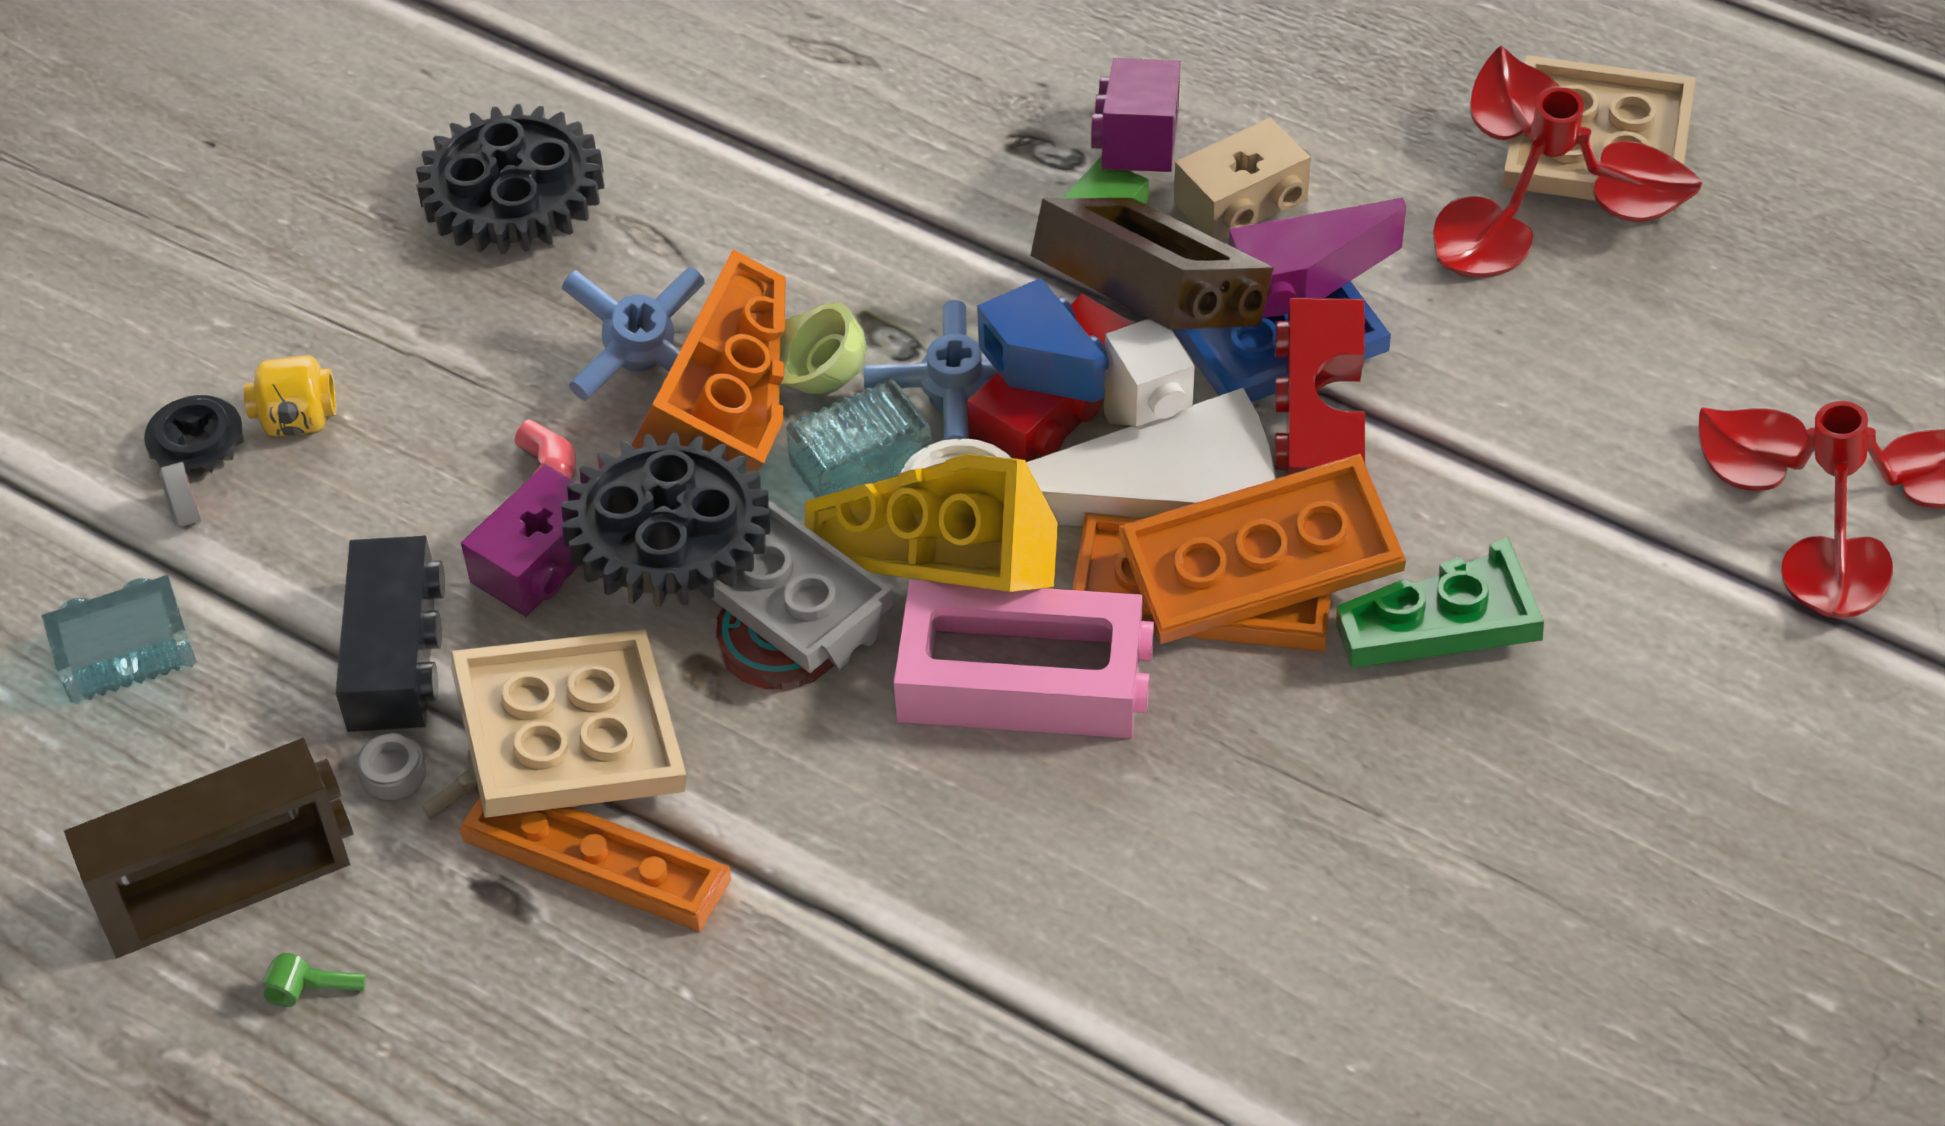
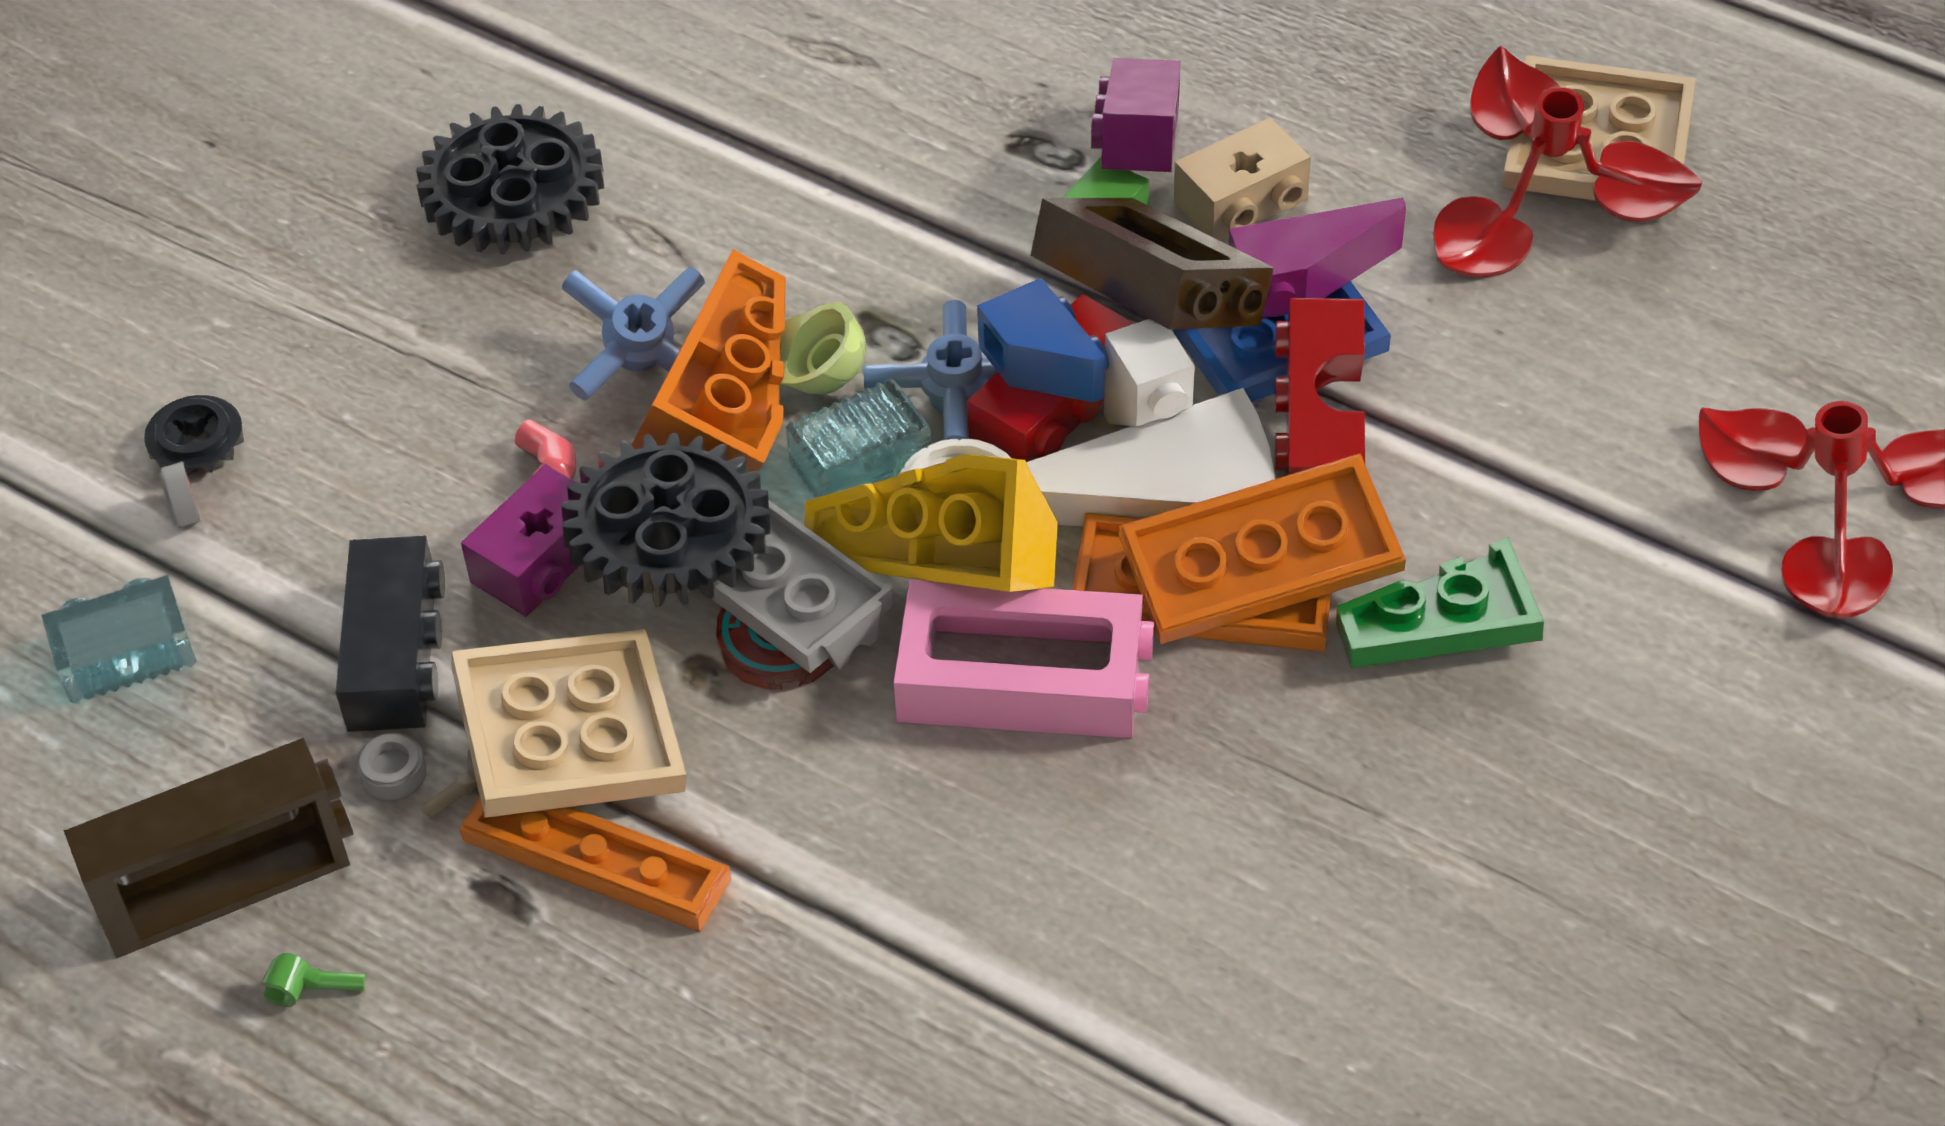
yellow head [243,355,337,438] -> none

